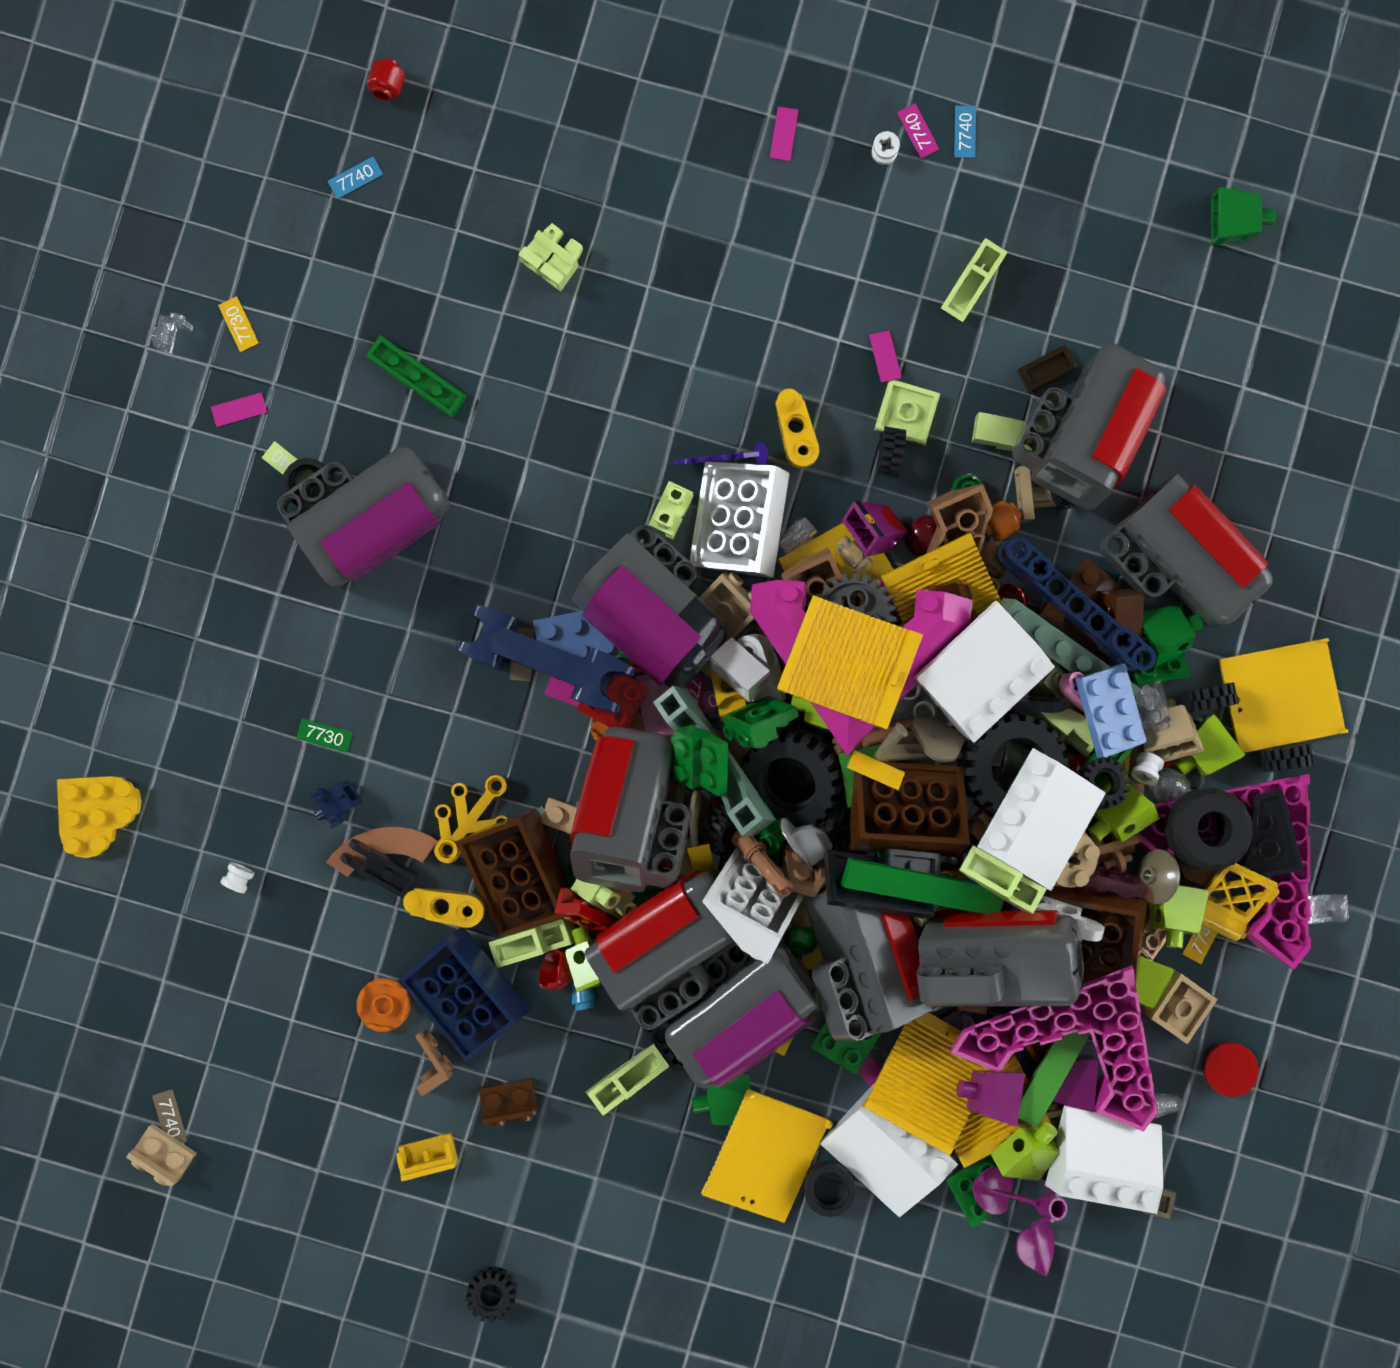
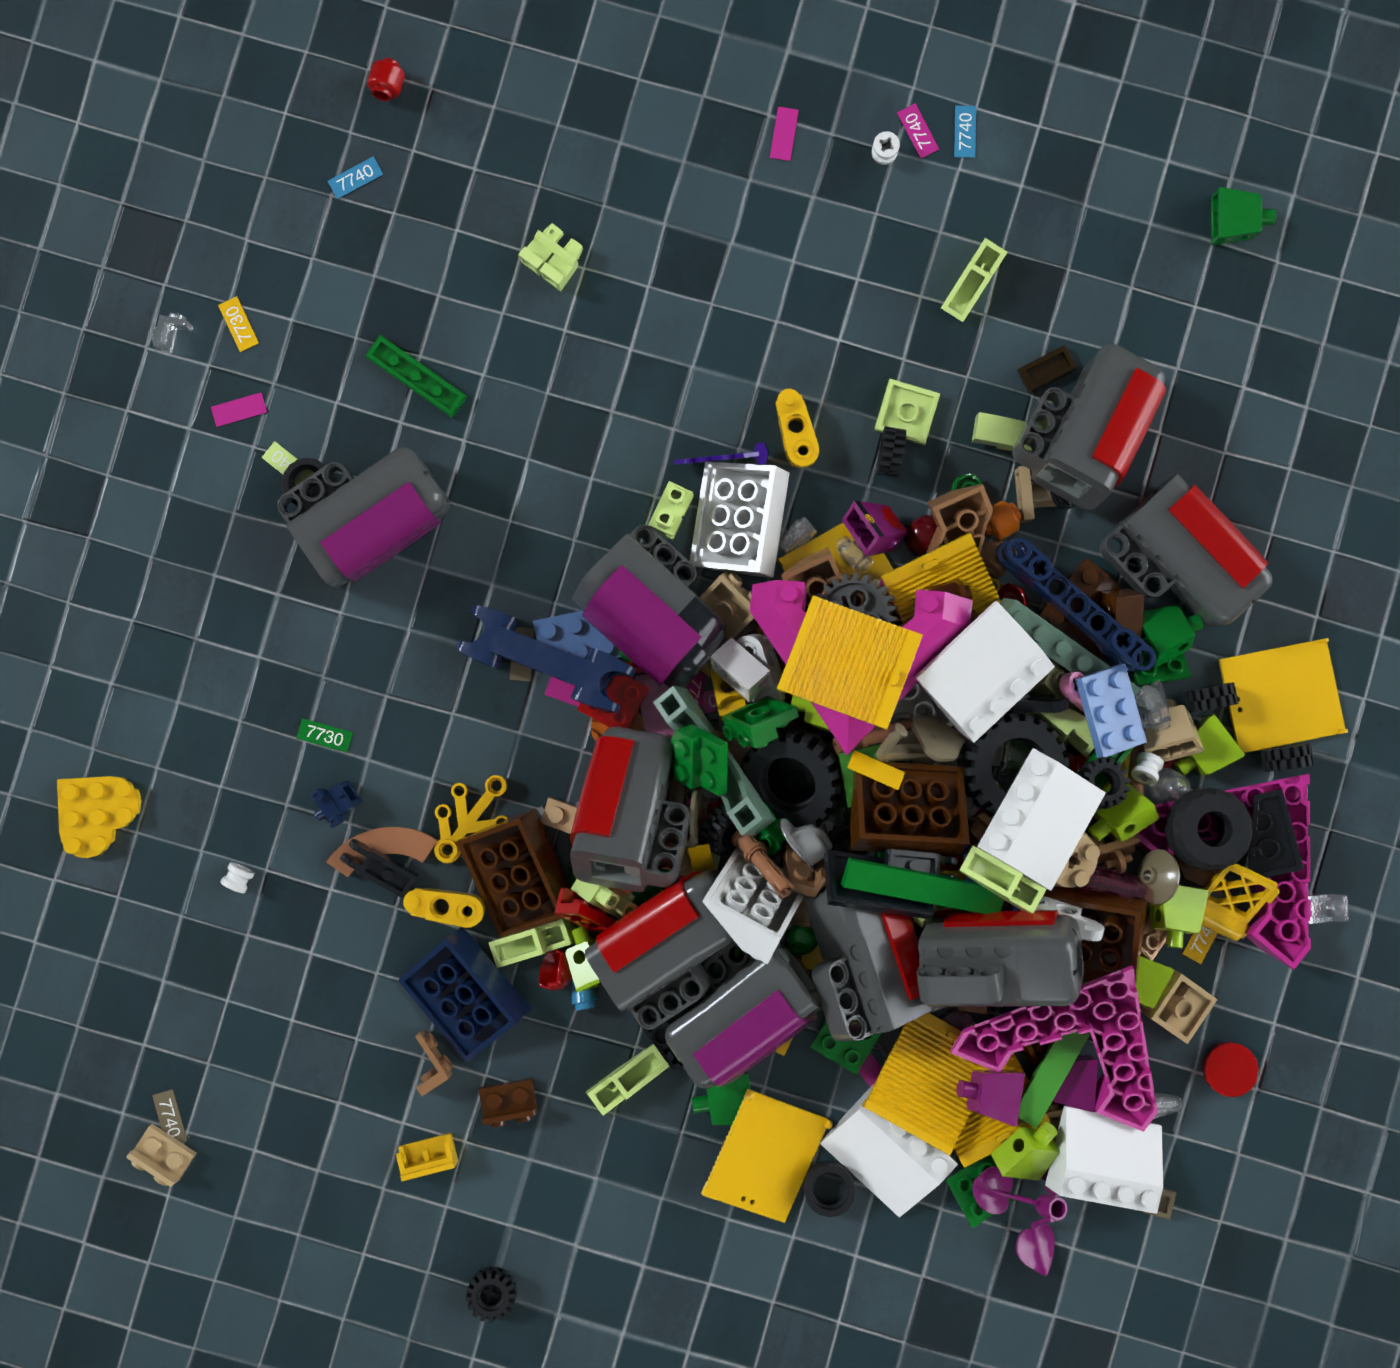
orange tile [357,978,411,1032] -> none
dark pink sticker [869,330,902,382] -> none

